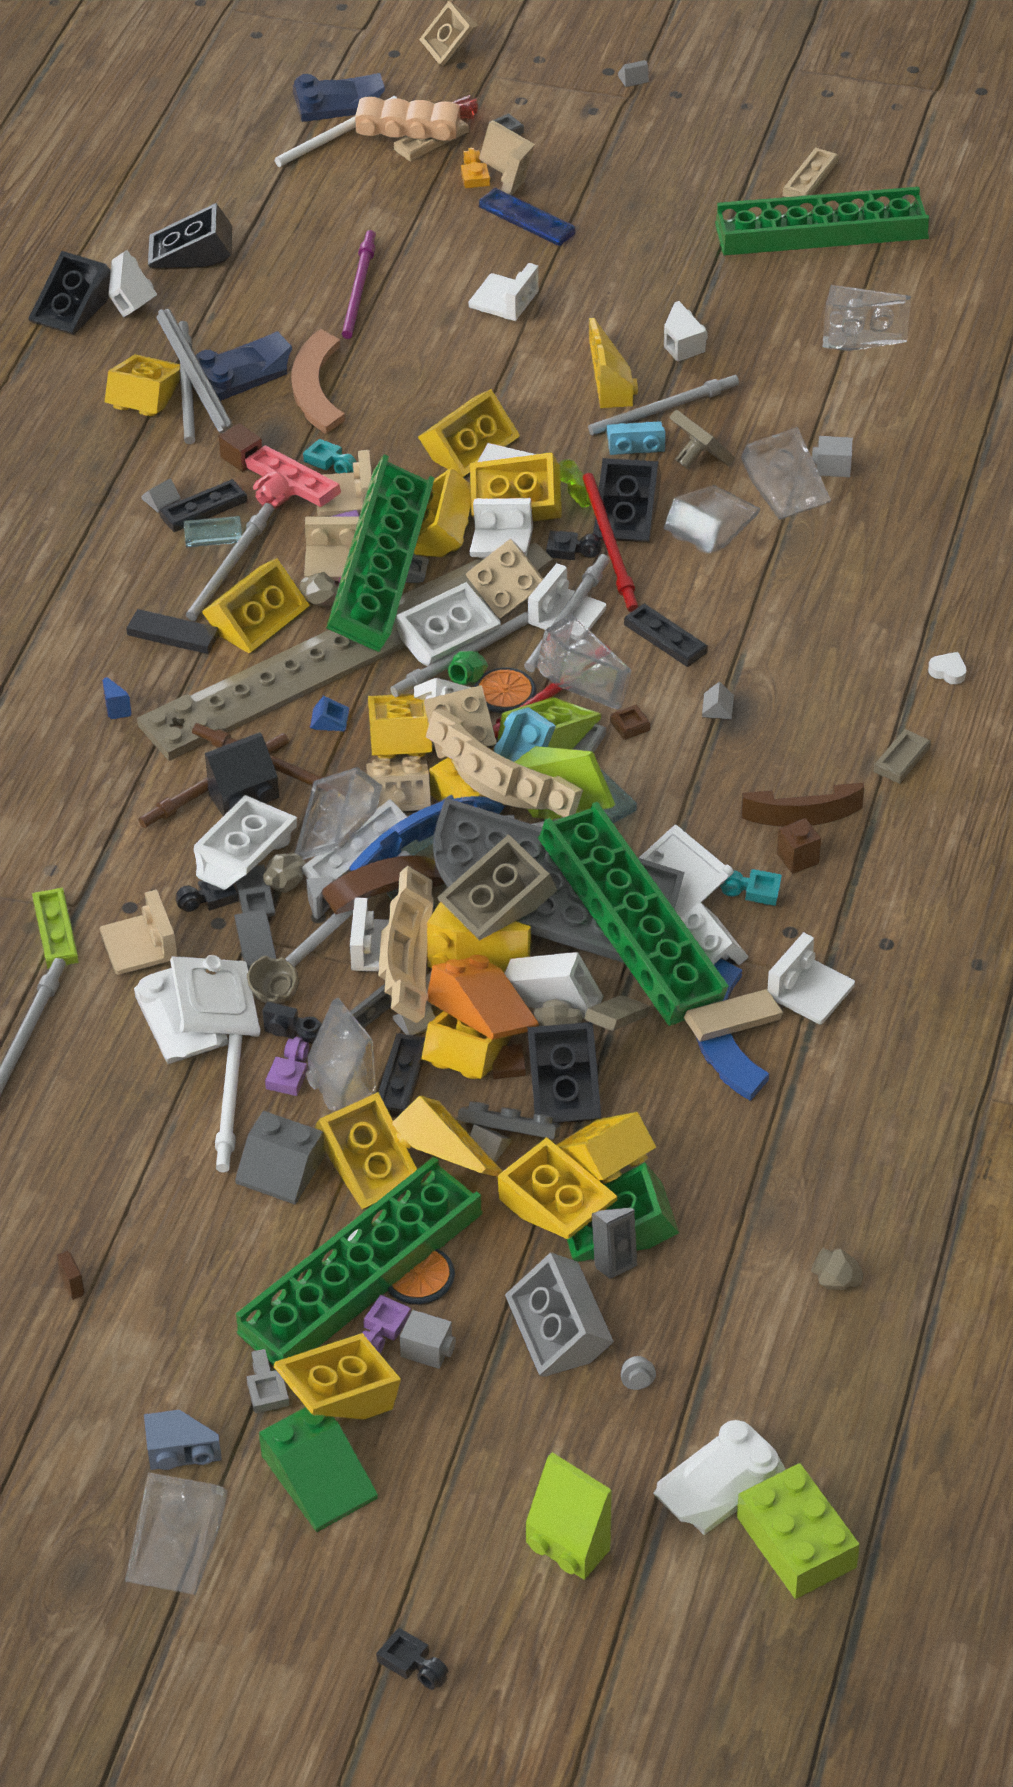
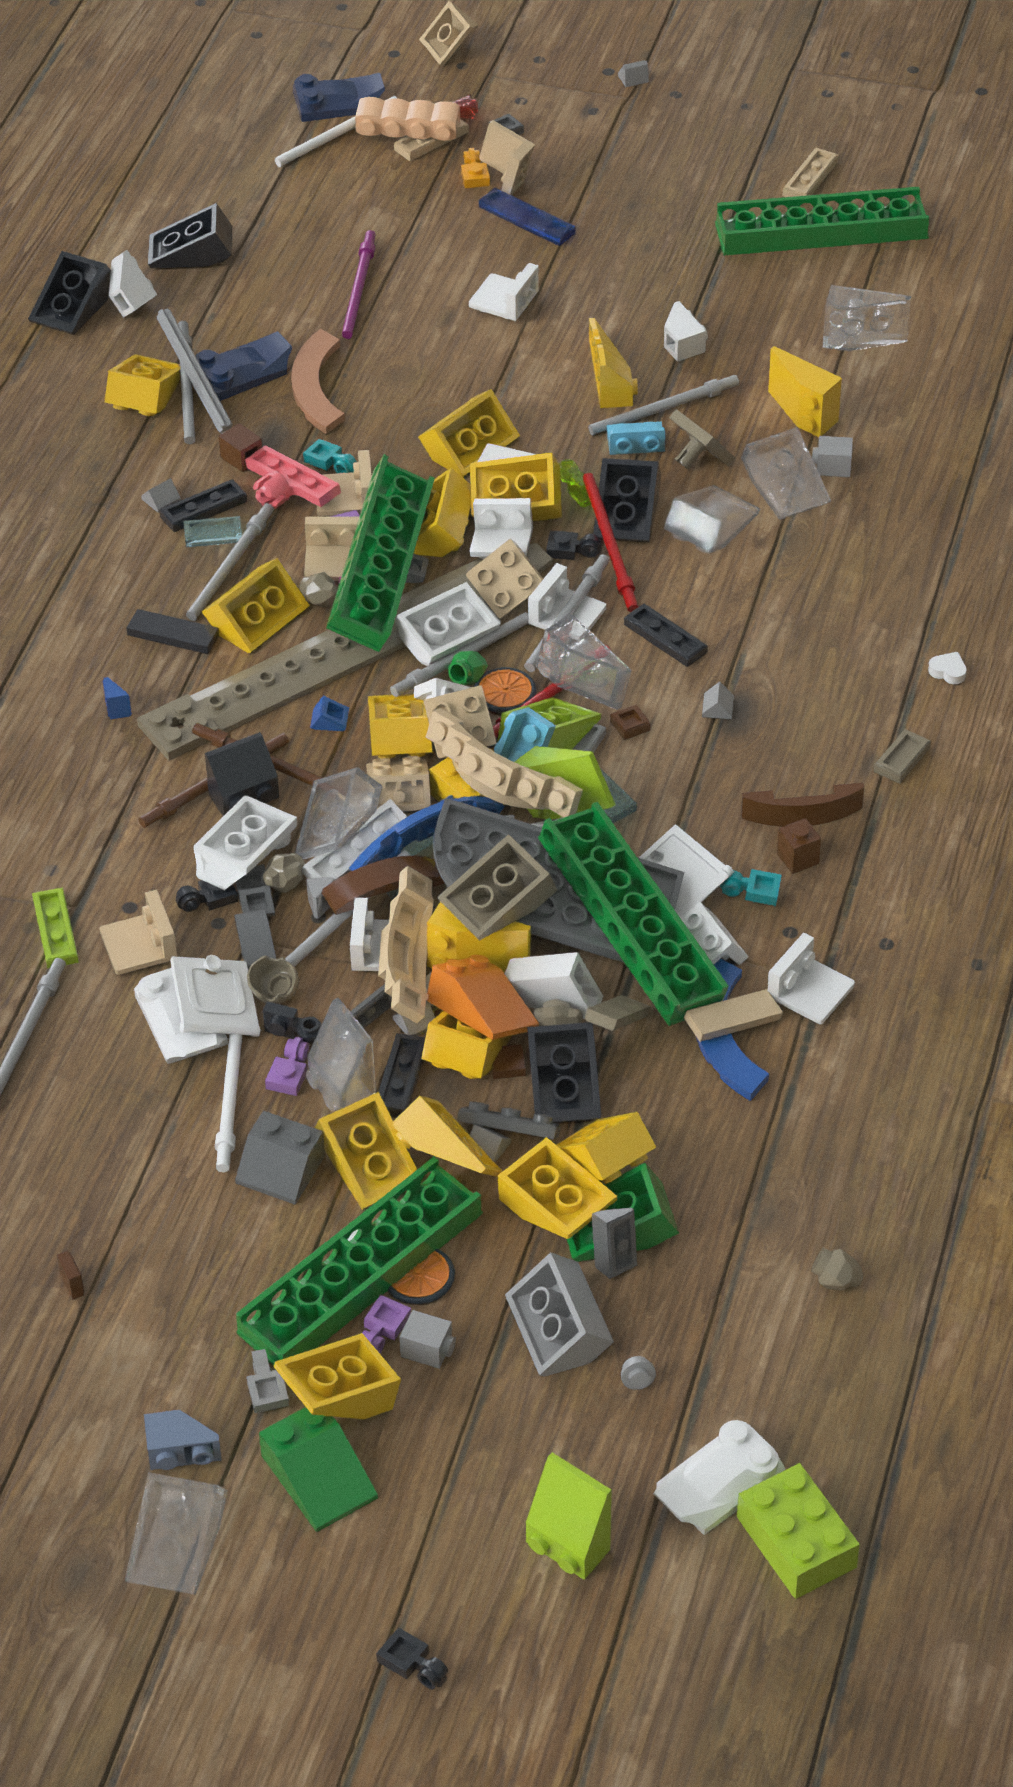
none -> yellow slope [768,346,842,437]

